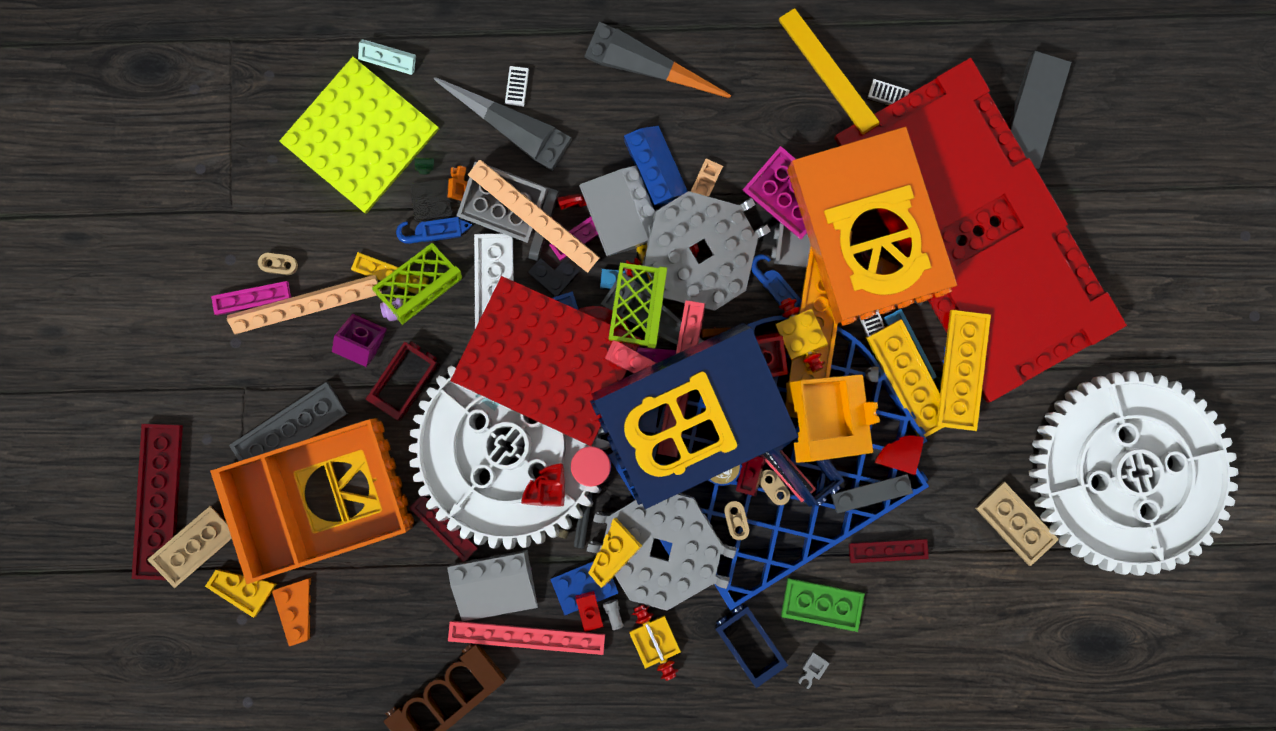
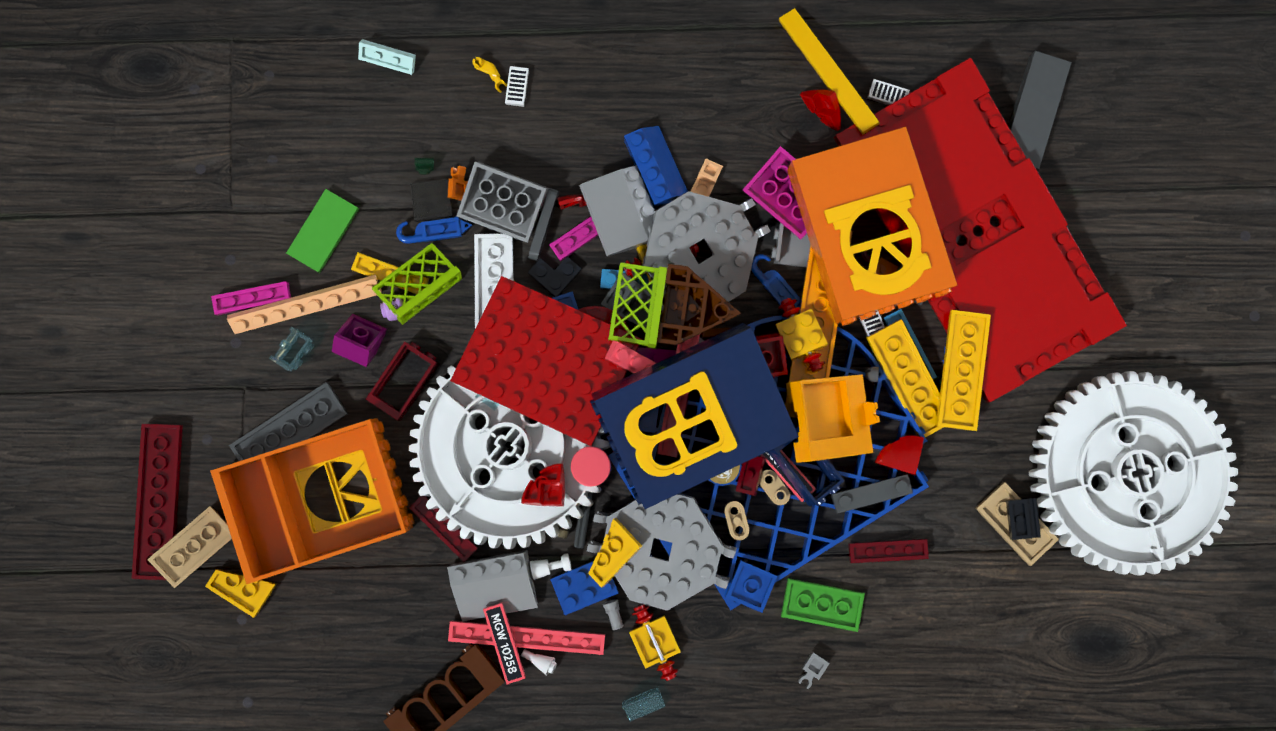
tan plate [258,253,298,275] -> none
orange wing [272,578,311,647] -> none
neon yellow plate [279,57,439,214] -> none
dark grey plate [434,77,572,171] -> none
light nougat plate [468,160,600,273] -> none
red plate [575,591,603,632] -> none
dark grey plate [584,22,731,98] -> none
dark blue window [714,604,788,688] -> none
none -> clear light blue window [269,327,314,371]
none -> bright green tile [286,189,359,273]
none -> yellow arm [472,57,507,93]
none -> tile [483,602,526,685]
none -> white cone [521,649,557,676]
none -> white piece [530,553,572,580]
none -> clear light blue panel [622,687,666,721]
none -> reddish brown wedge [657,264,741,345]
none -> blue plate [725,560,777,613]
none -> red brick [800,90,841,131]
none -> black plate [1006,498,1041,540]

